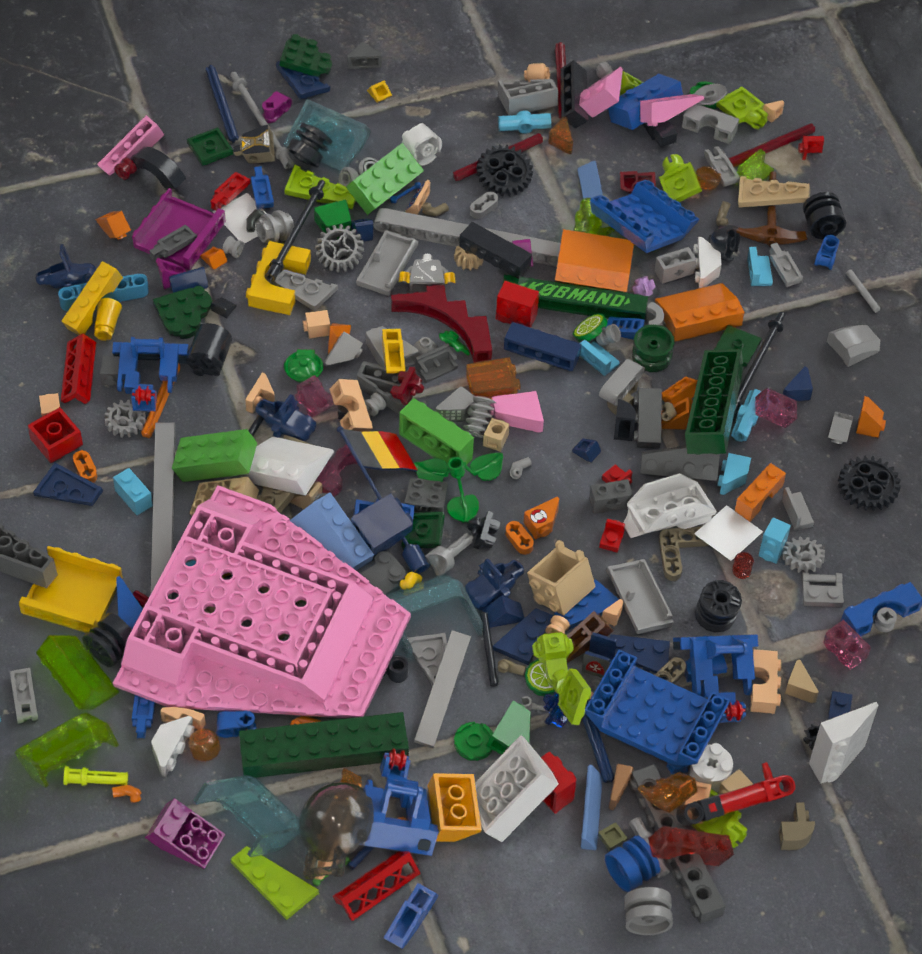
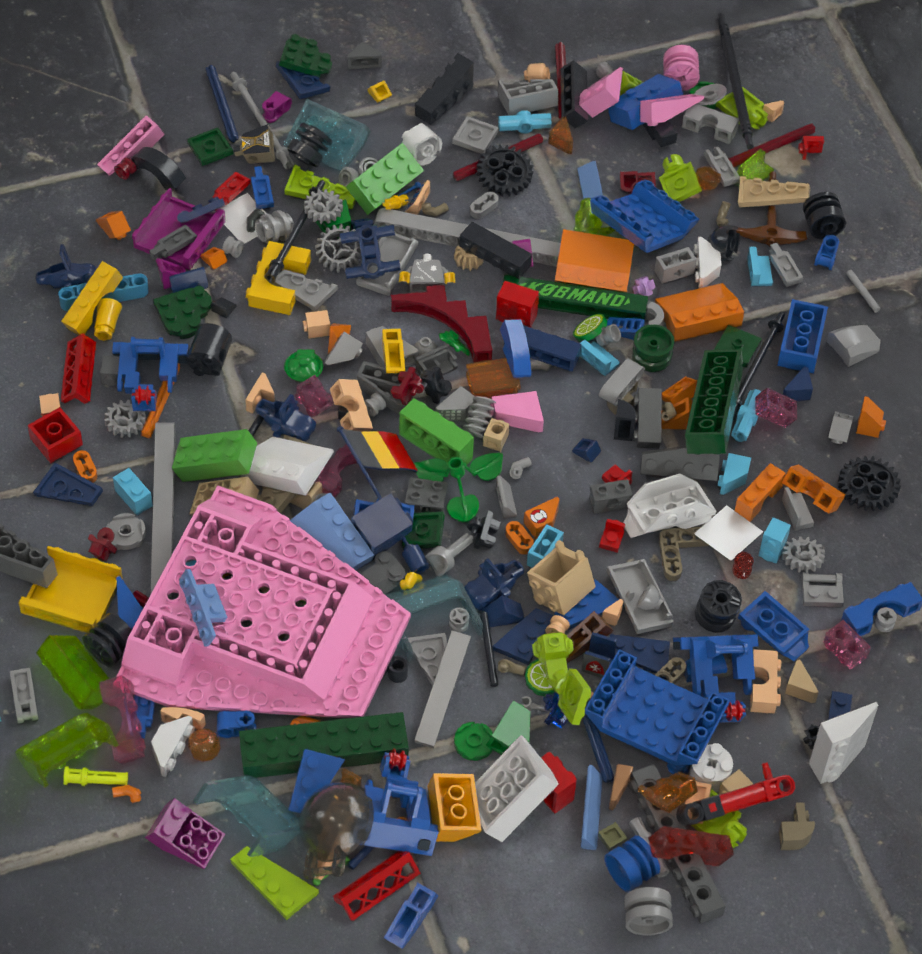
none -> dark red hips [88,527,117,562]
none -> clear pink arch [99,675,146,764]
none -> light grey plate [106,513,146,550]
none -> dark blue hinge [177,197,225,223]
none -> medium blue bracket [179,569,227,647]
none -> blue wing [288,749,345,815]
none -> light grey gear [304,189,343,224]
none -> dark blue piece [340,224,401,279]
none -> yellow axle [382,194,409,210]
none -> black wedge [415,53,474,125]
none -> black hips [420,366,452,404]
none -> light grey wheel [449,608,469,633]
none -> light grey plate [452,116,499,154]
none -> light grey slope [496,476,517,518]
none -> blue slope [500,320,531,378]
none -> medium azure brick [527,524,564,568]
none -> light grey brick [637,584,663,610]
none -> bright pink wheel [663,45,700,91]
none -> black axle [718,13,754,149]
none -> blue slope [738,591,810,661]
none -> blue brick [777,299,828,374]
none -> orange arch [782,464,845,514]

